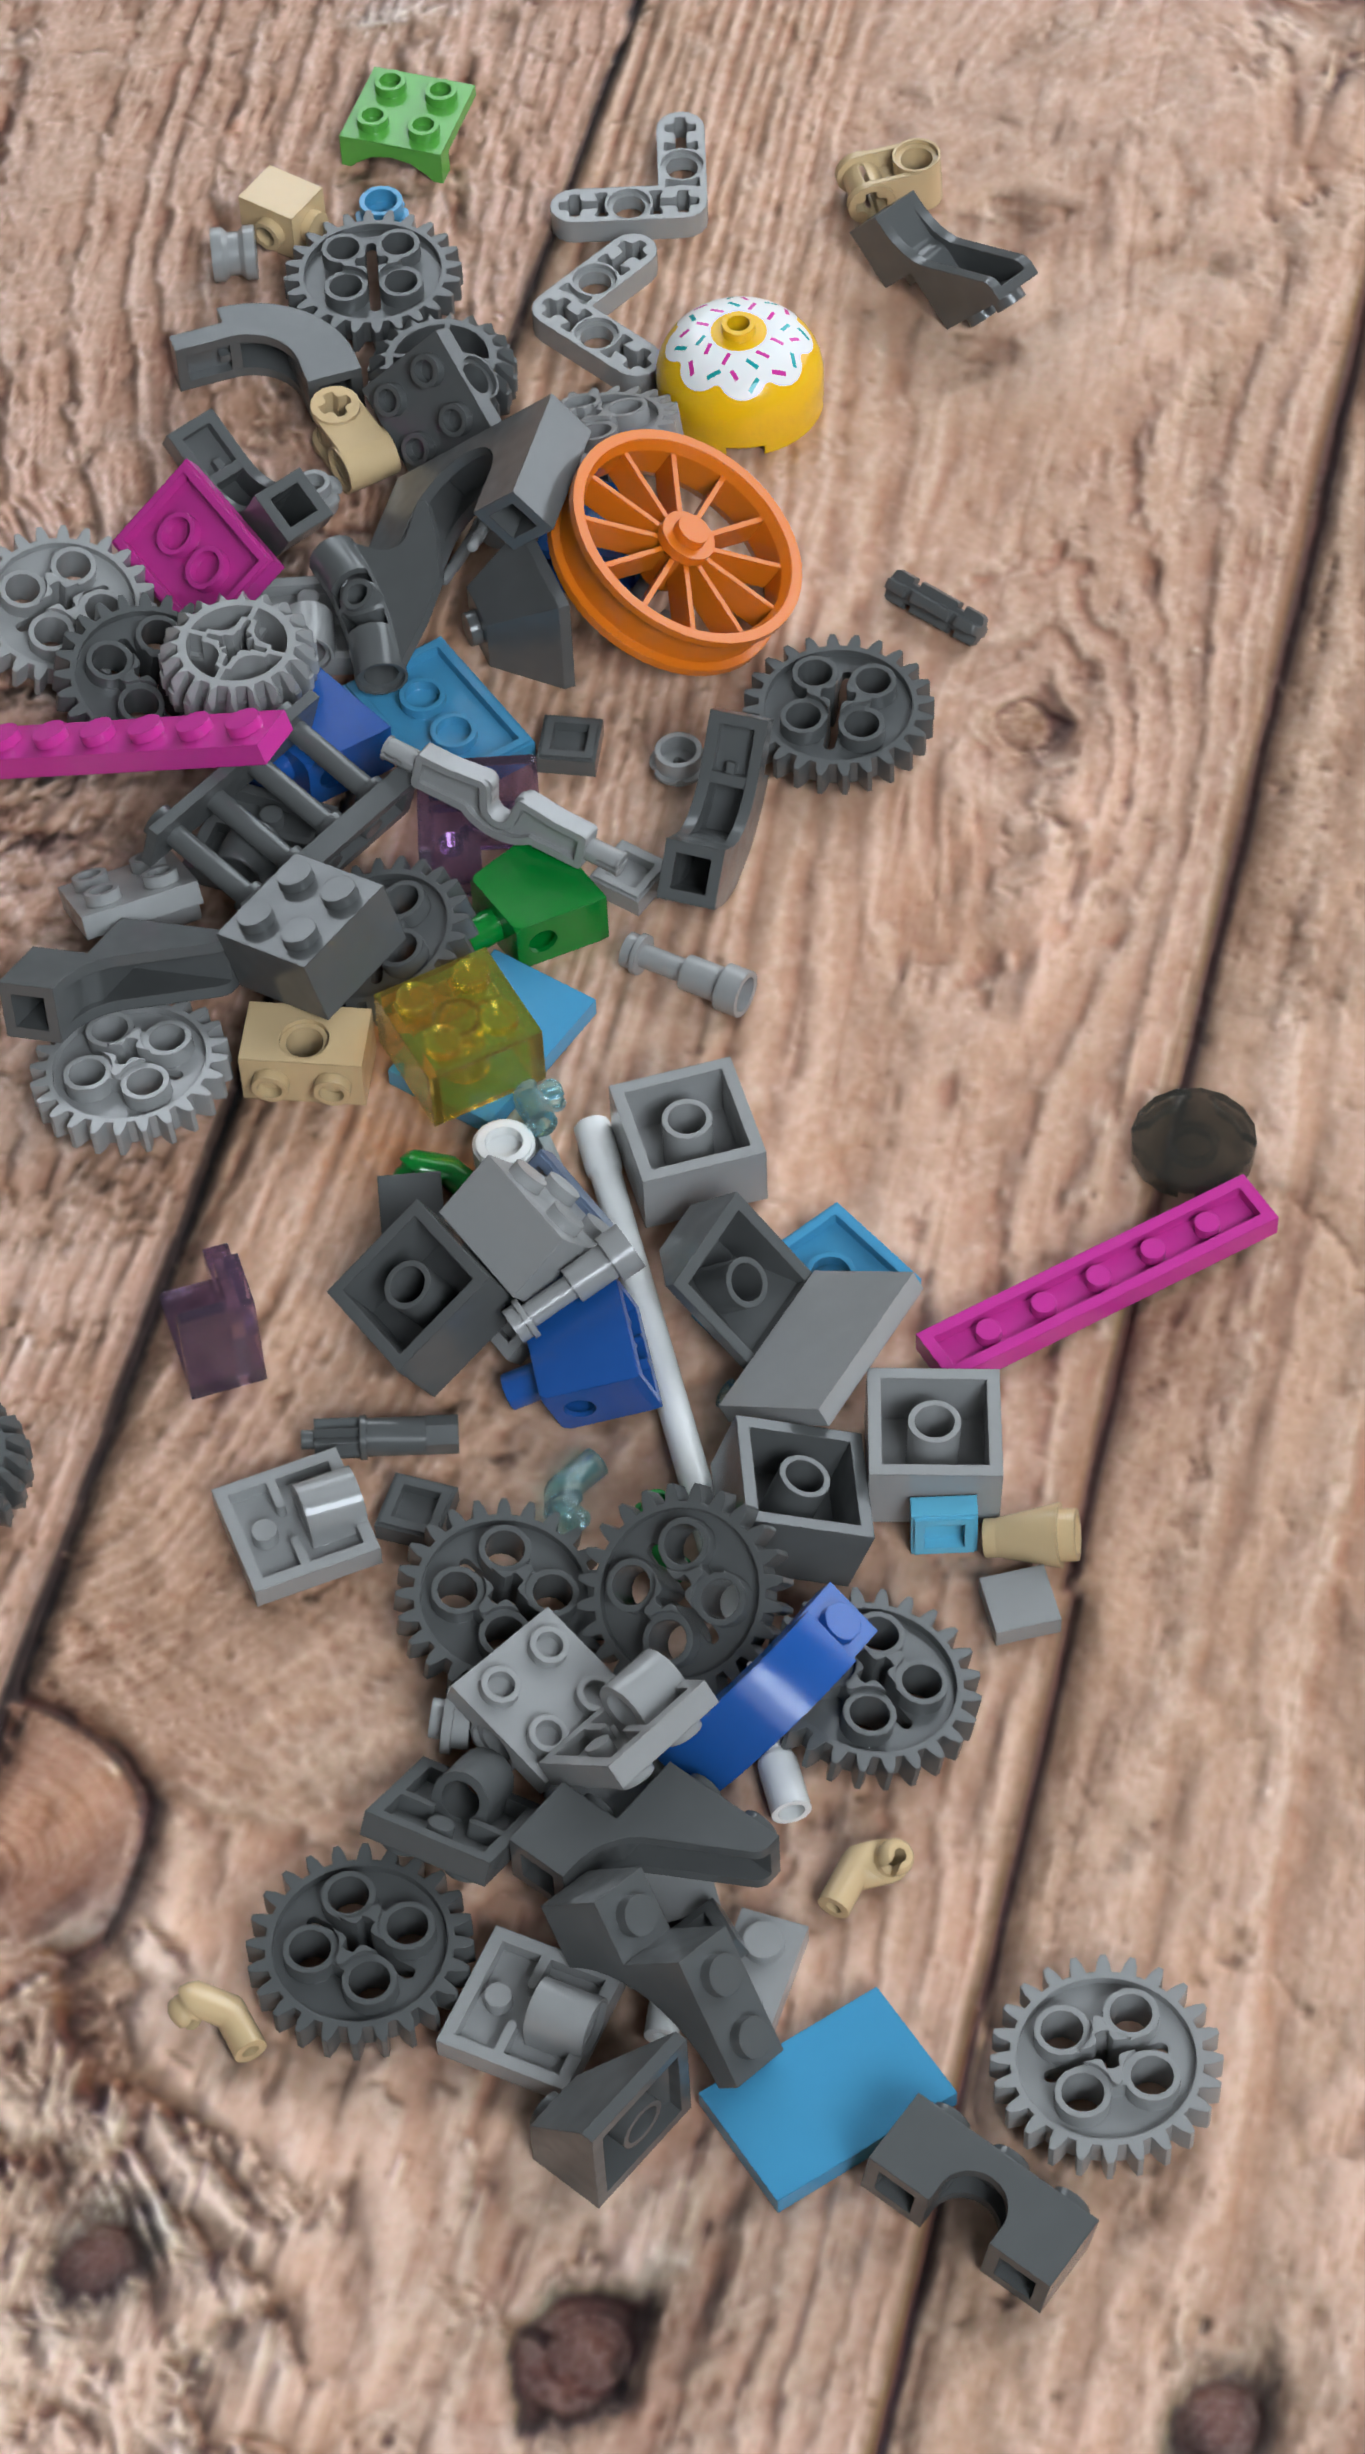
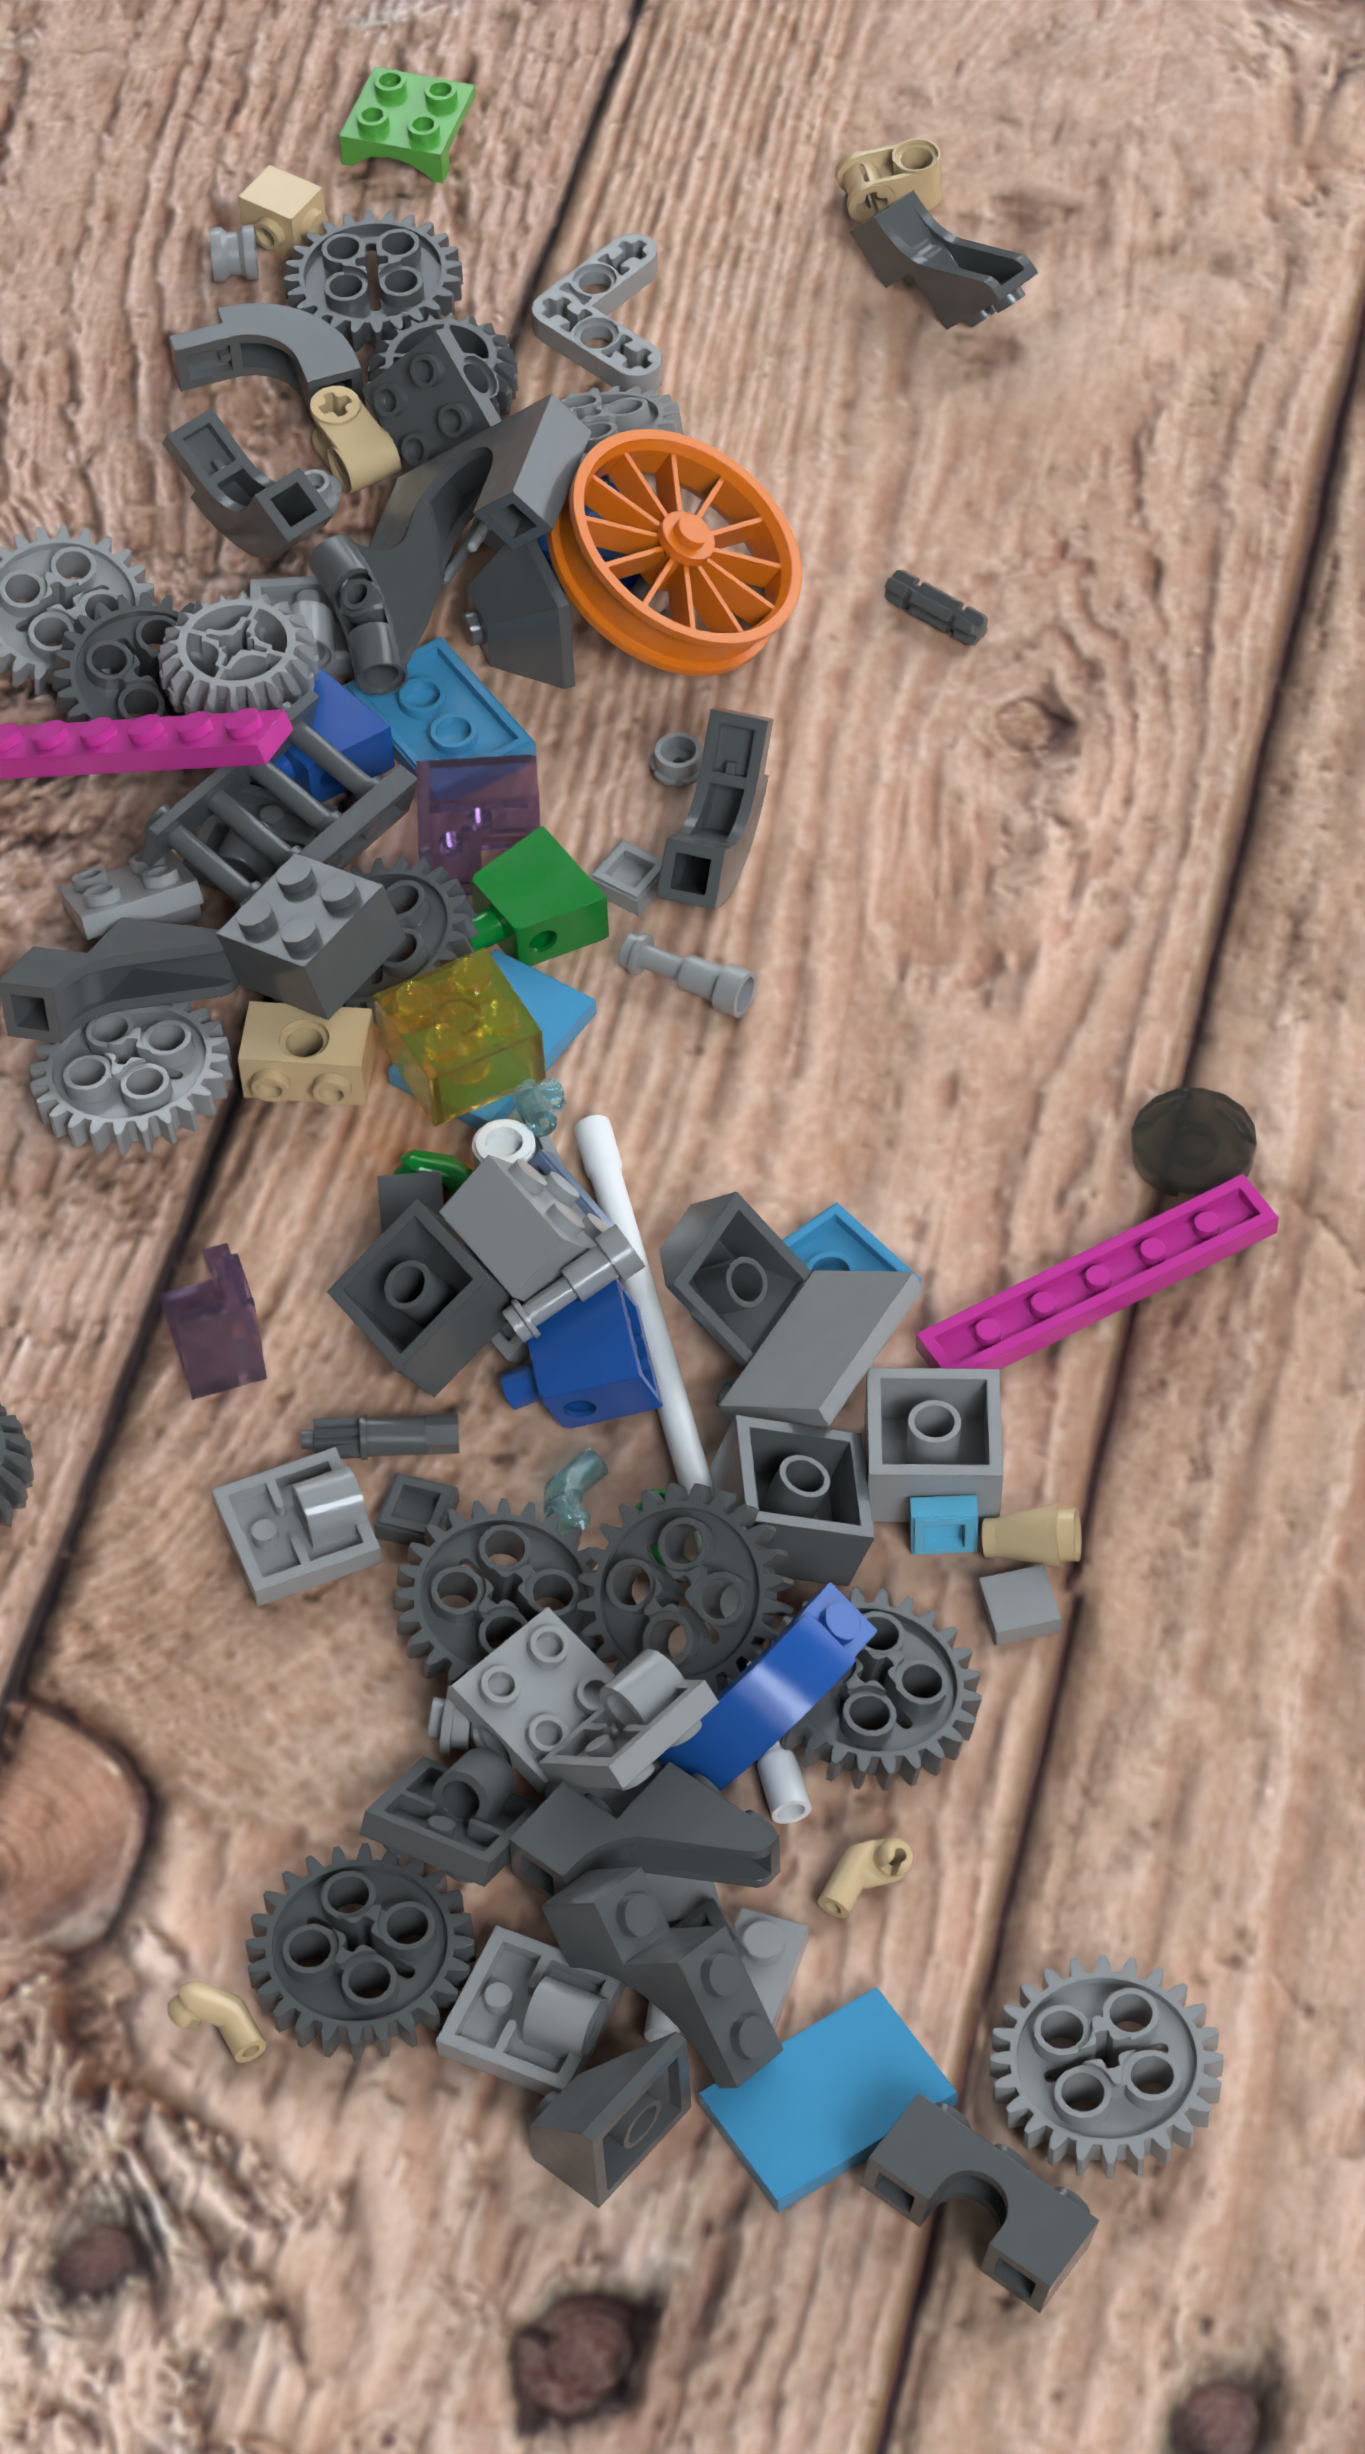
dark pink tile [112,458,285,614] -> none
dark azure plate [355,186,409,222] -> none
light grey piece [380,735,629,877] -> none
dark grey tile [536,715,604,777] -> none
light grey beam [550,112,708,243] -> none
light grey brick [609,1056,768,1228] -> none
cylinder [656,296,824,455] -> none
dark grey gear [742,634,935,795] -> none

